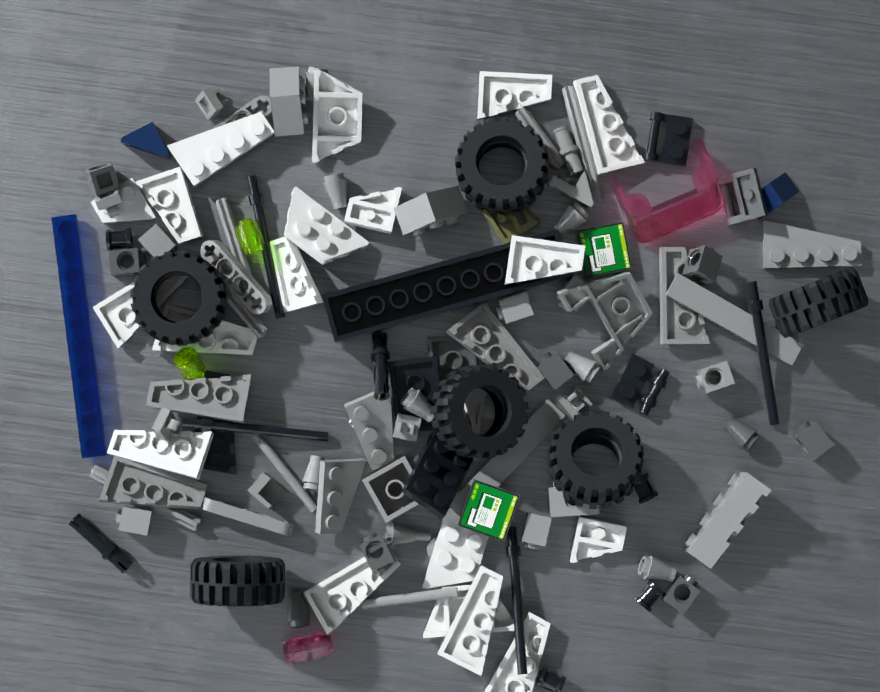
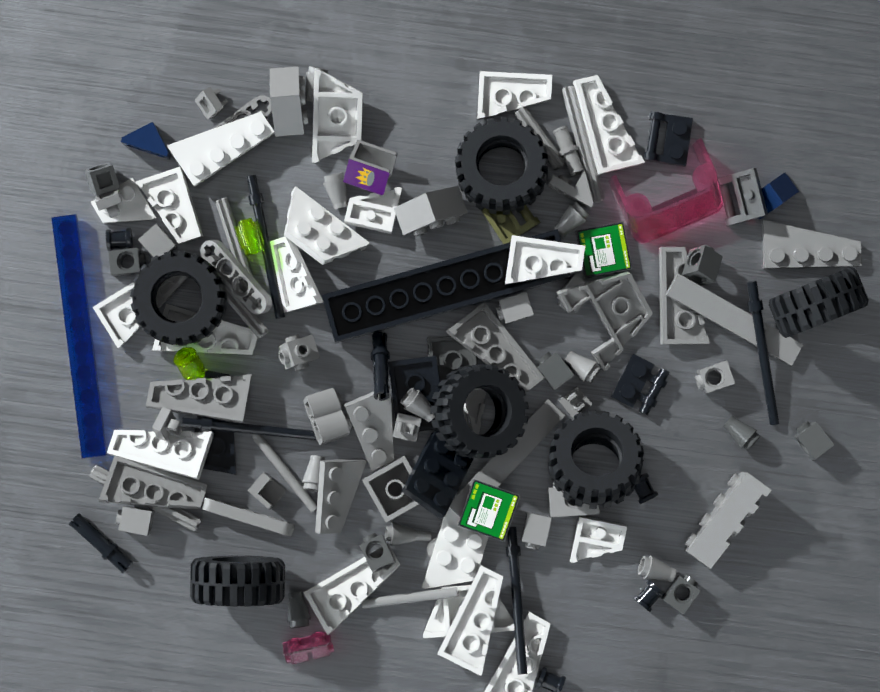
none -> light grey brick [278,334,320,371]
none -> light grey brick [303,388,352,445]
none -> piece [343,140,398,195]

